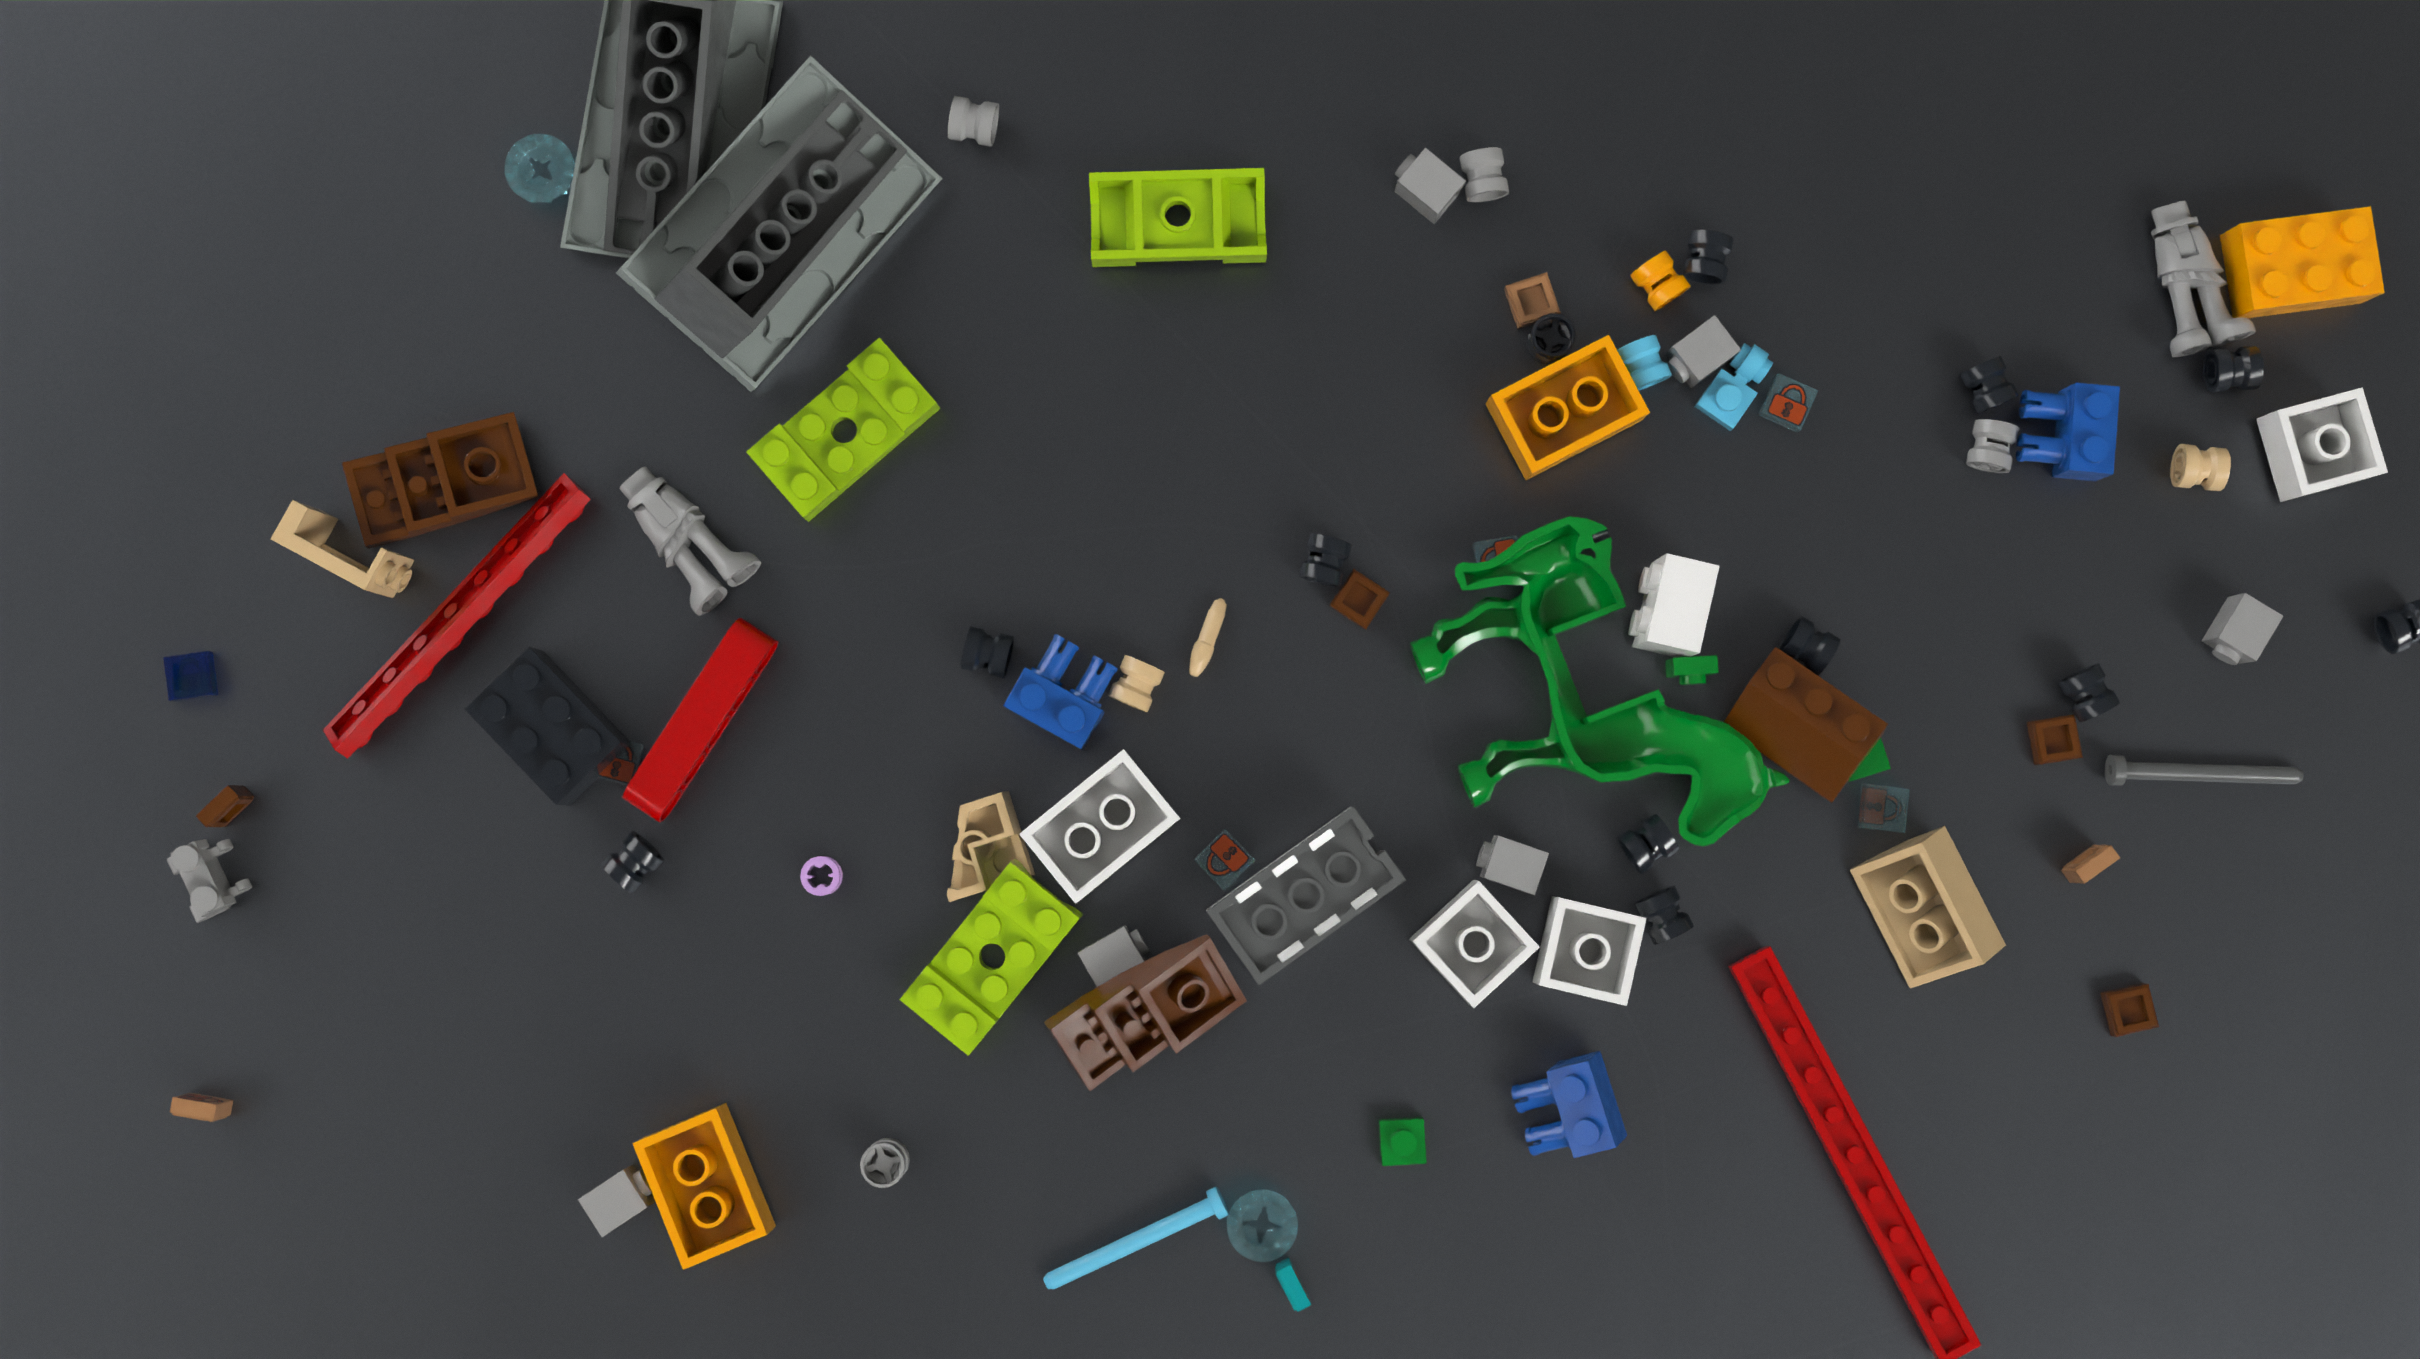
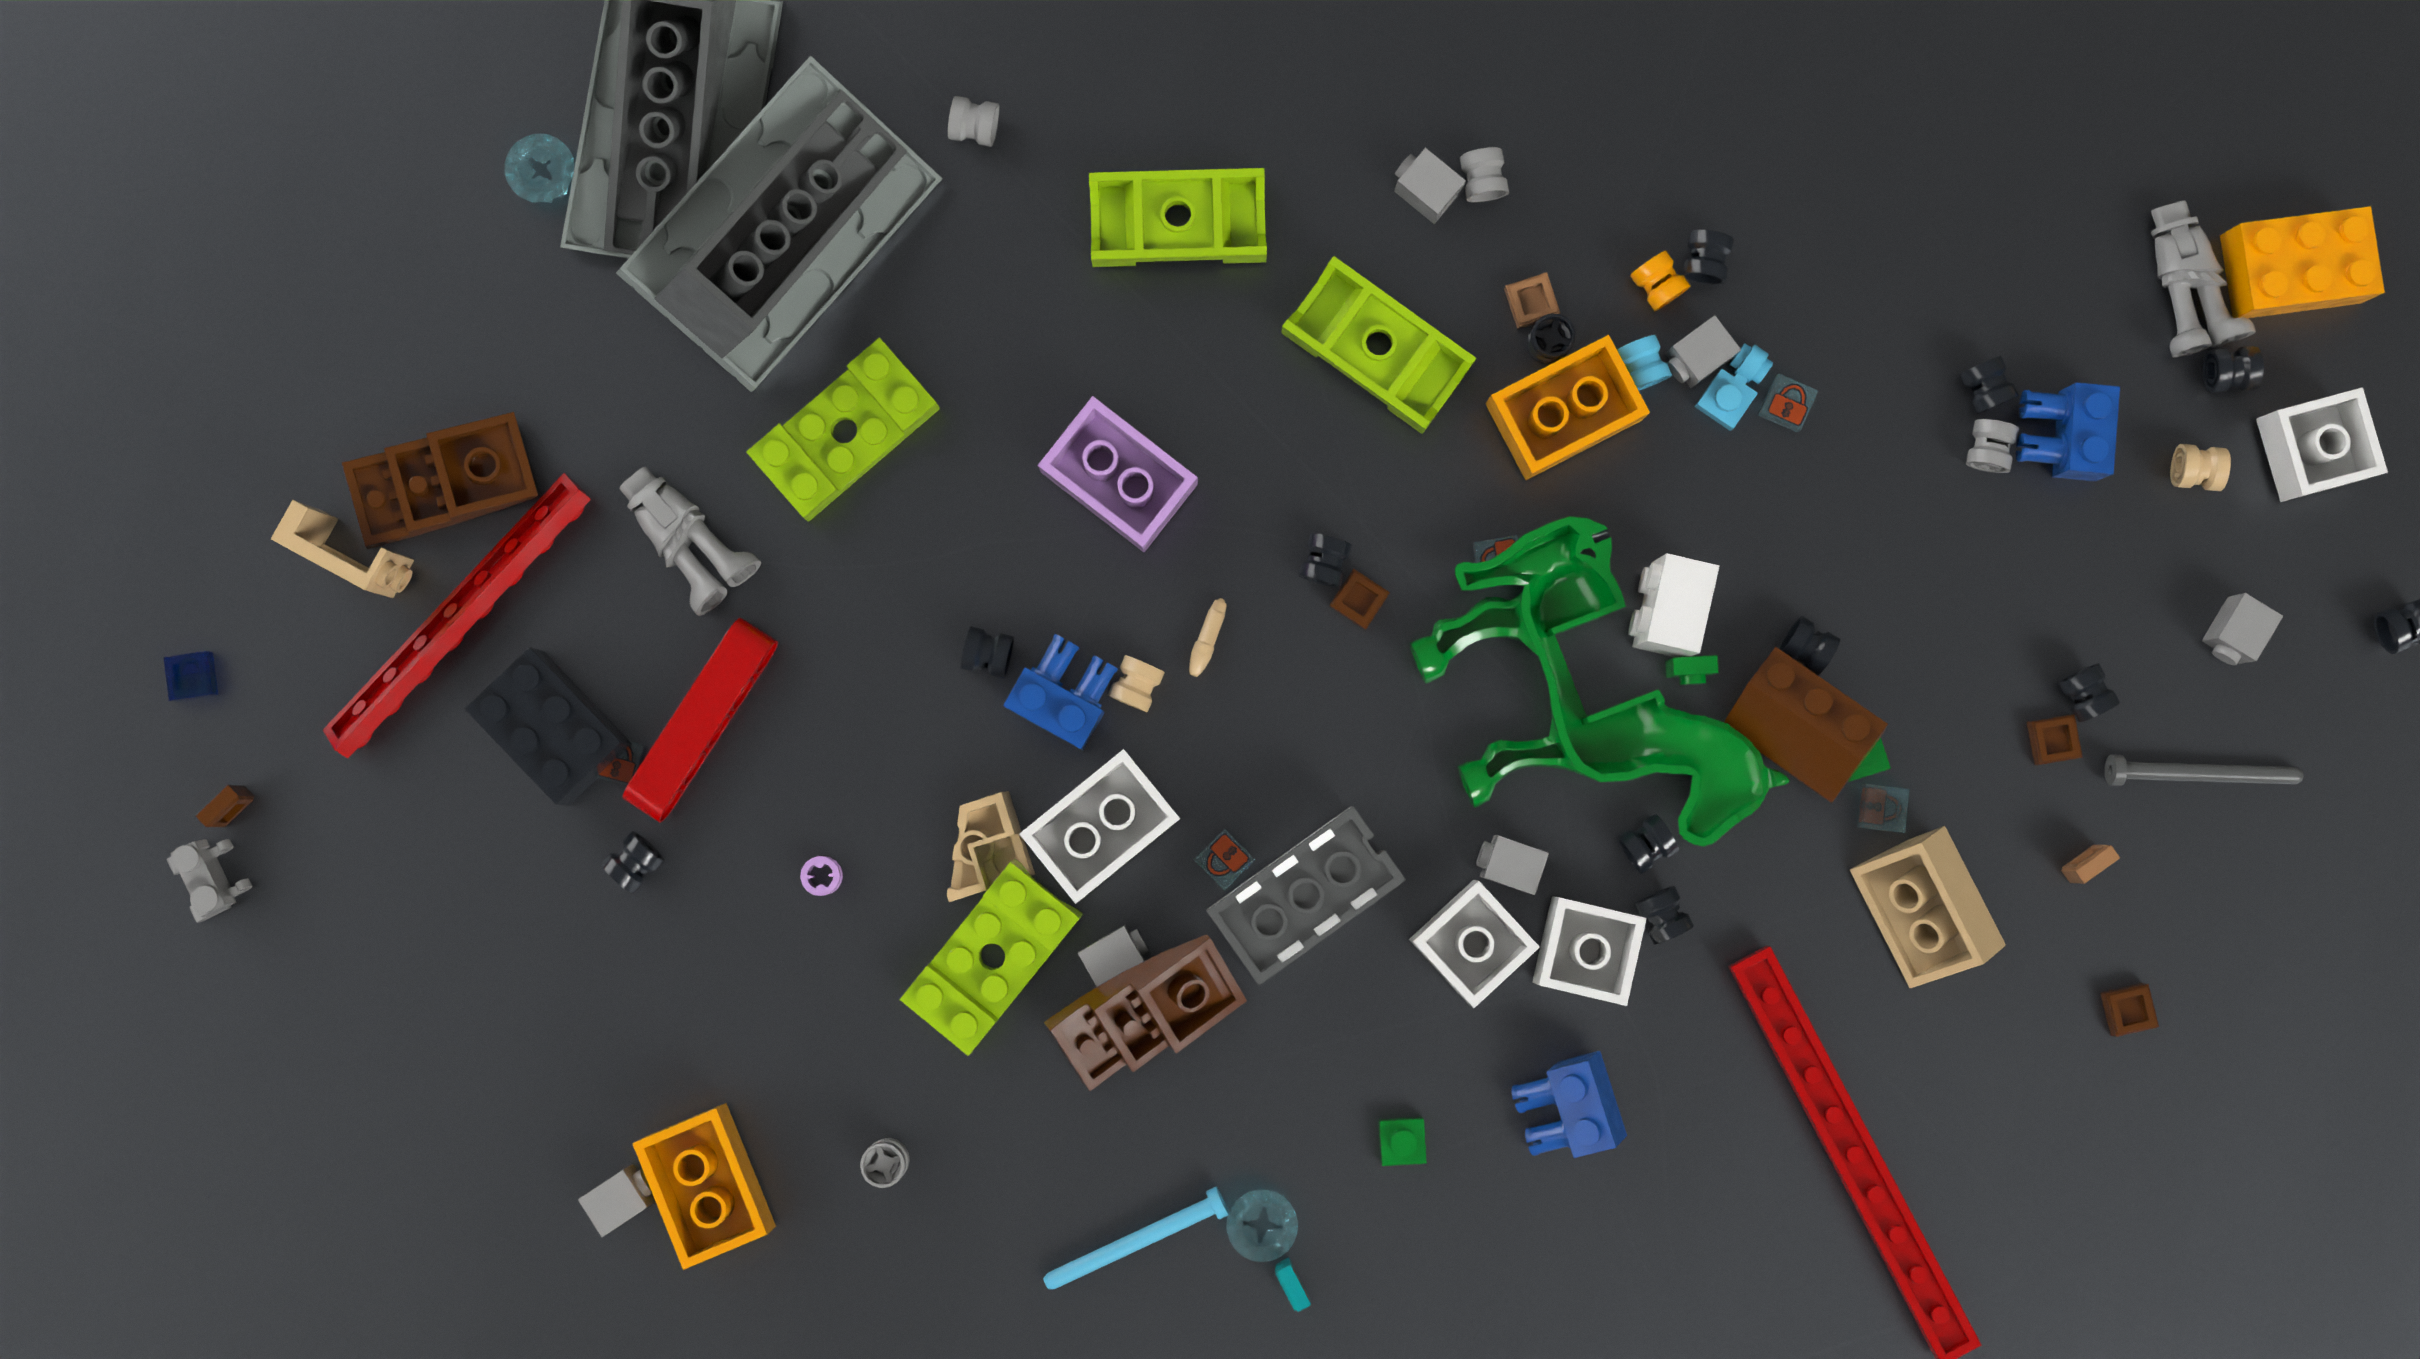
medium nougat tile [170,1093,233,1122] -> none
none -> lavender brick [1038,396,1198,552]
none -> lime piece [1281,256,1476,434]

